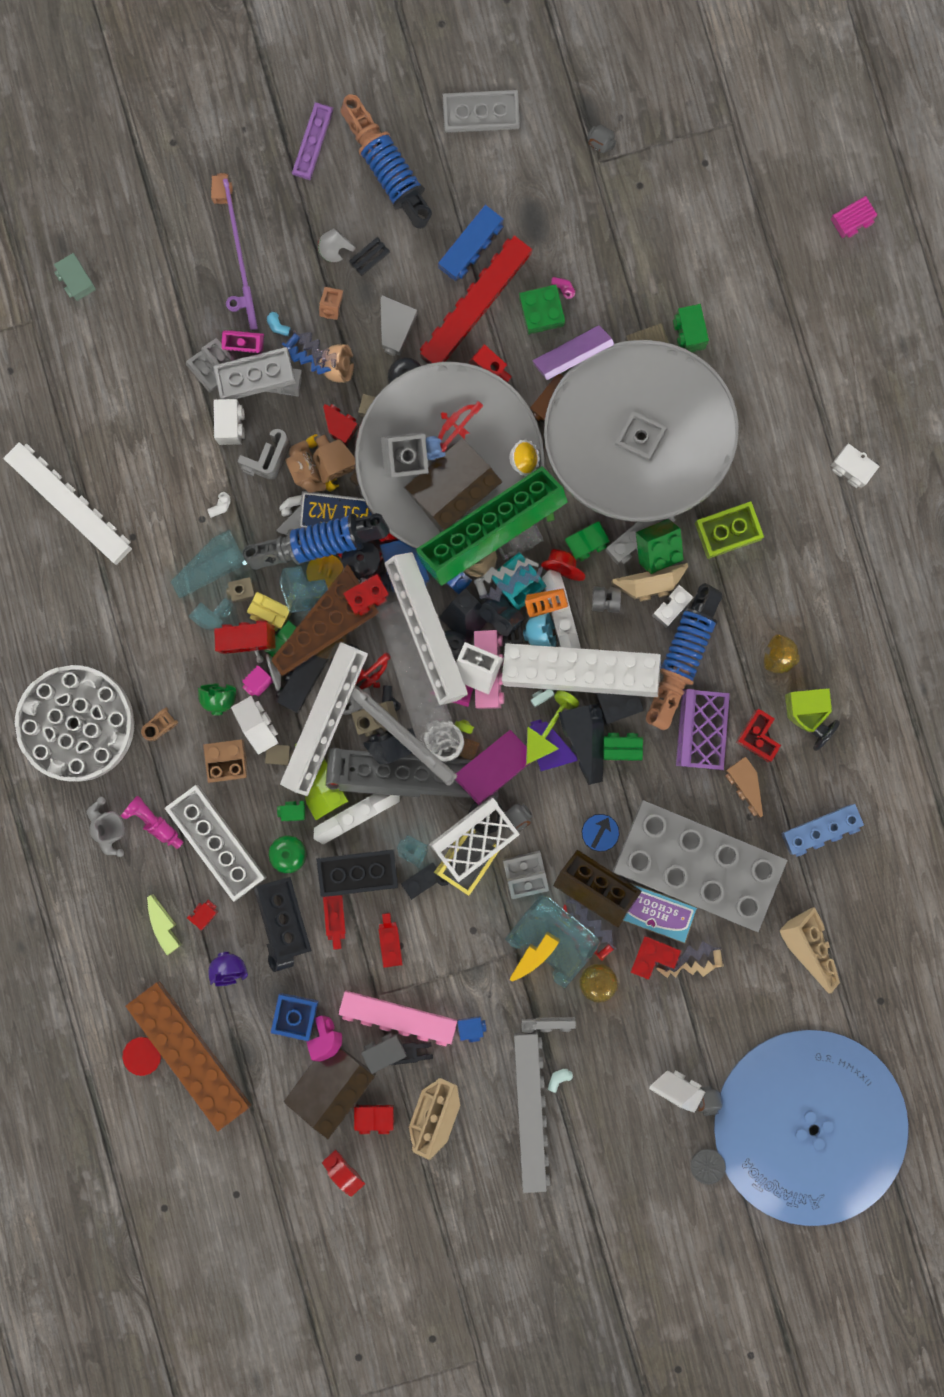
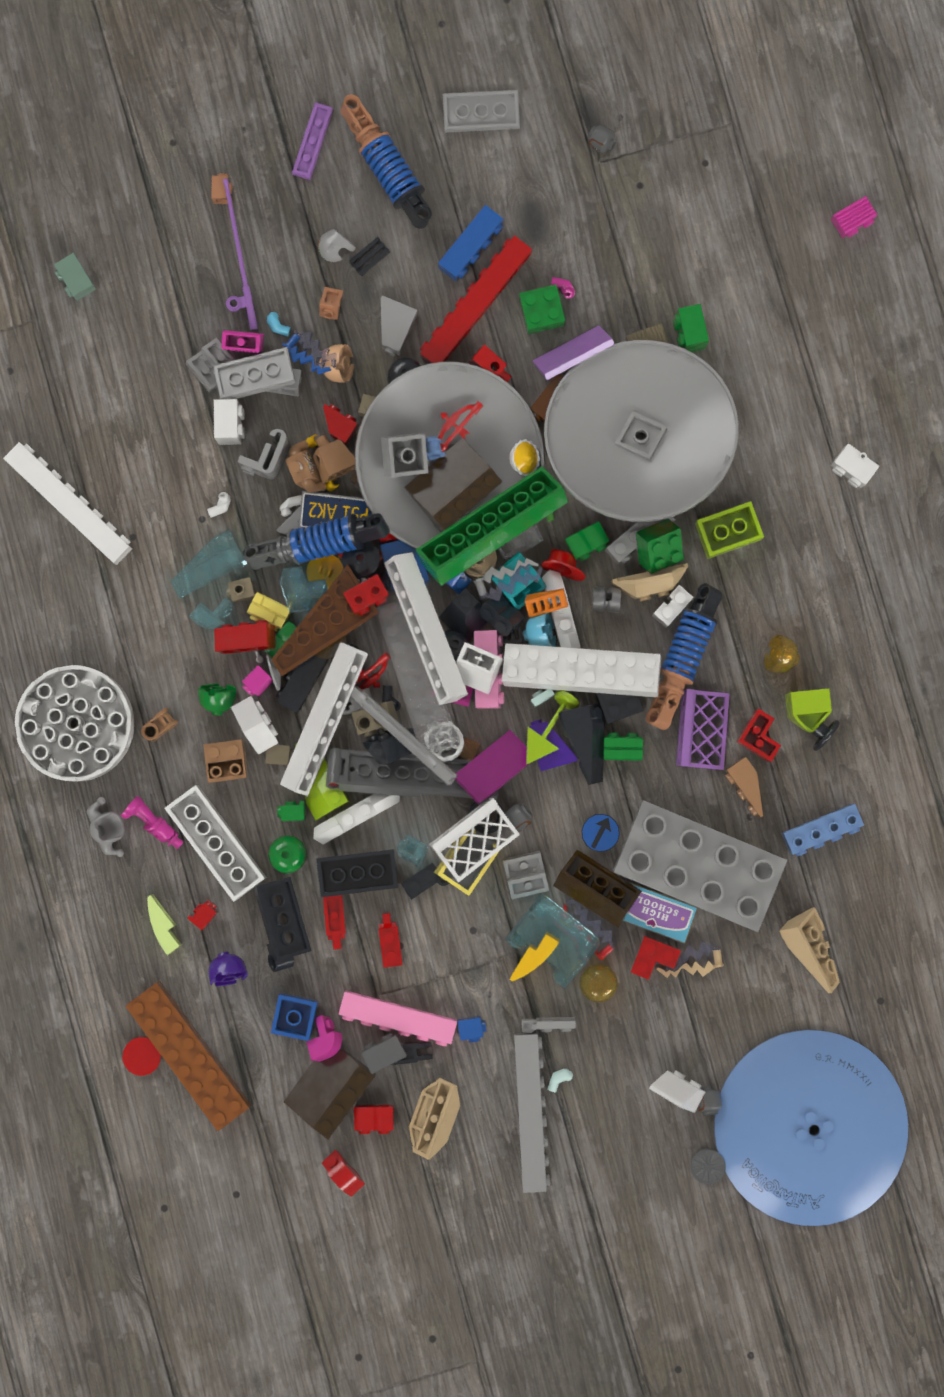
lime tile [455,720,474,734] -> none

